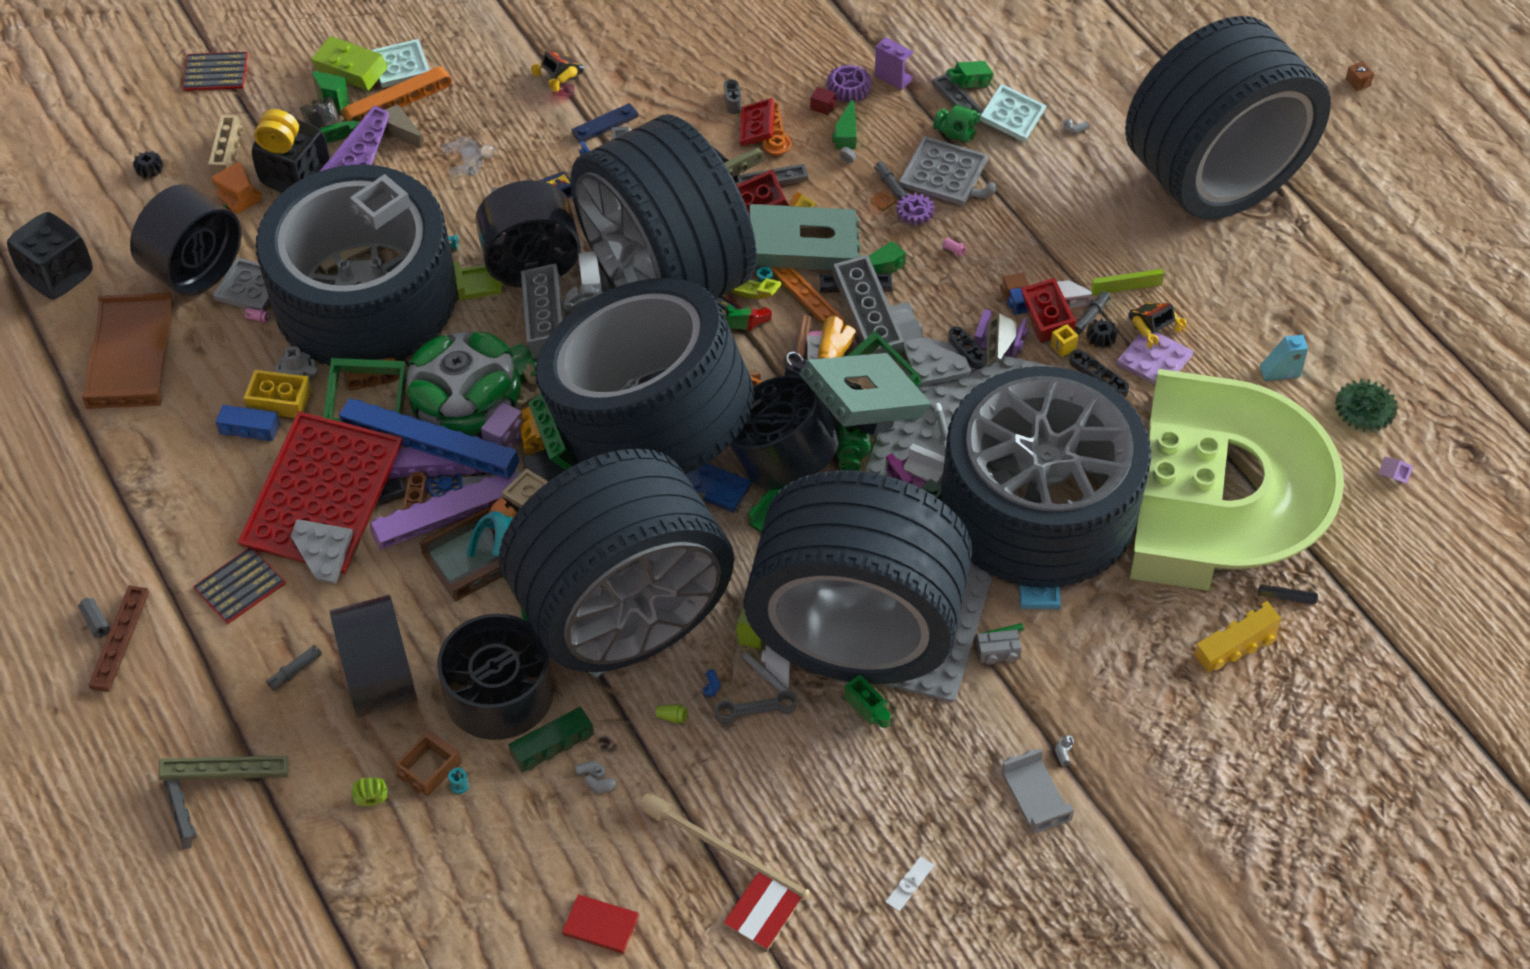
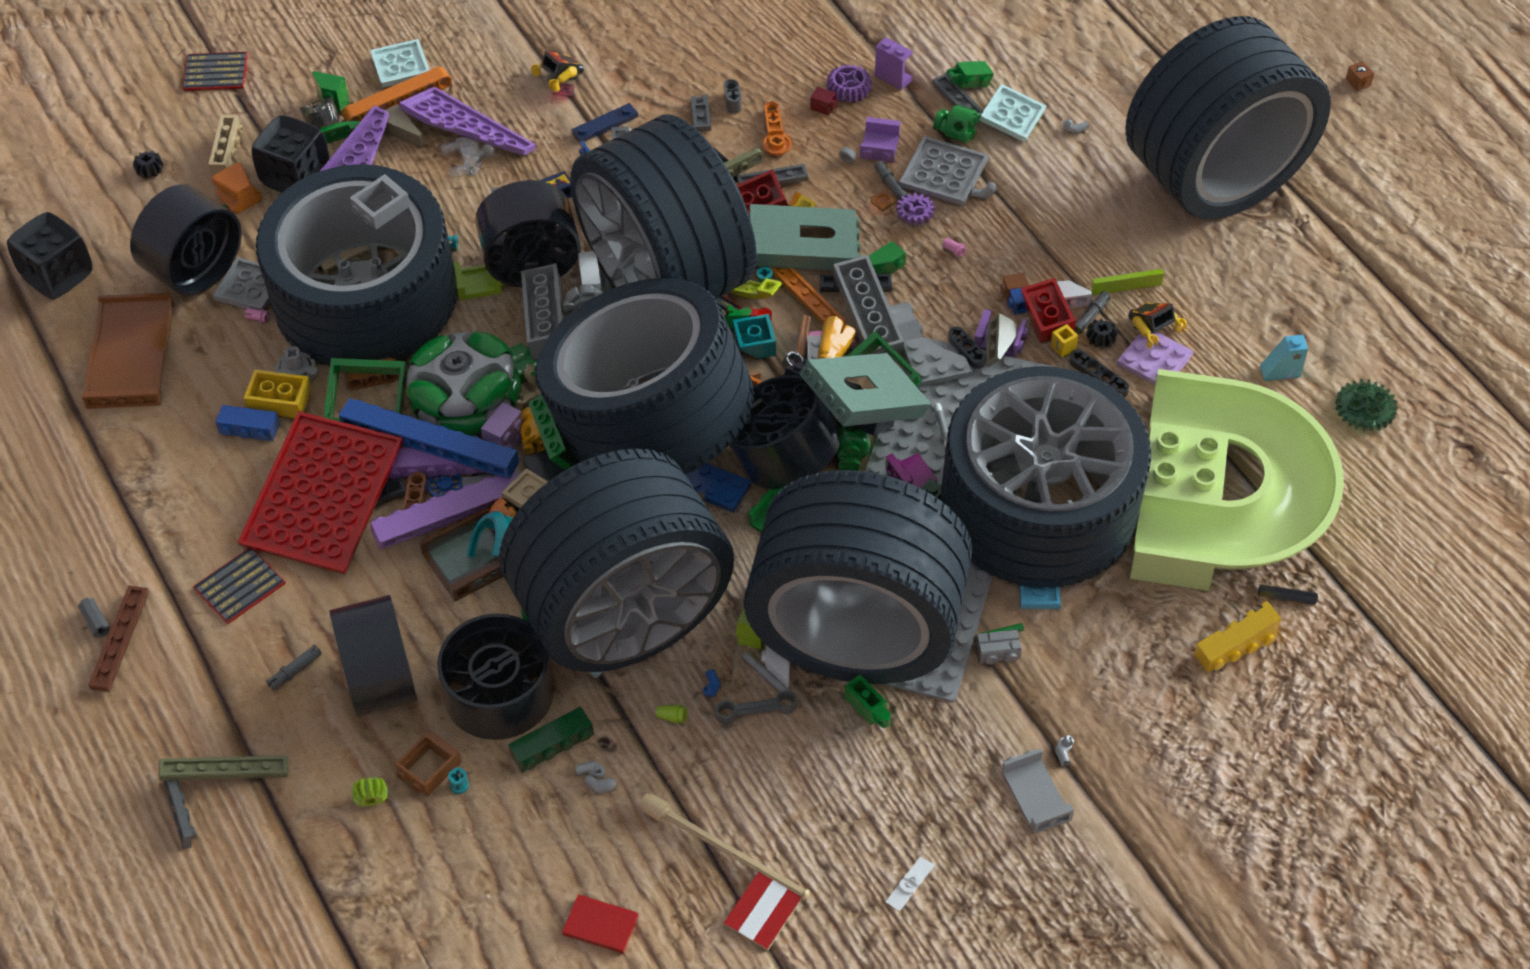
yellow wheel [254,109,299,154] -> none
light grey plate [291,519,354,585] -> none
lime brick [311,36,388,91] -> none
red tile [739,98,774,147] -> none
green slope [832,100,856,149] -> none
white panel [903,444,945,483] -> none
lavender panel [1378,456,1413,484] -> none
none -> medium lavender wing [399,87,536,156]
none -> dark grey plate [691,95,711,132]
none -> teal slope [733,314,776,359]
none -> medium lavender panel [860,117,901,162]

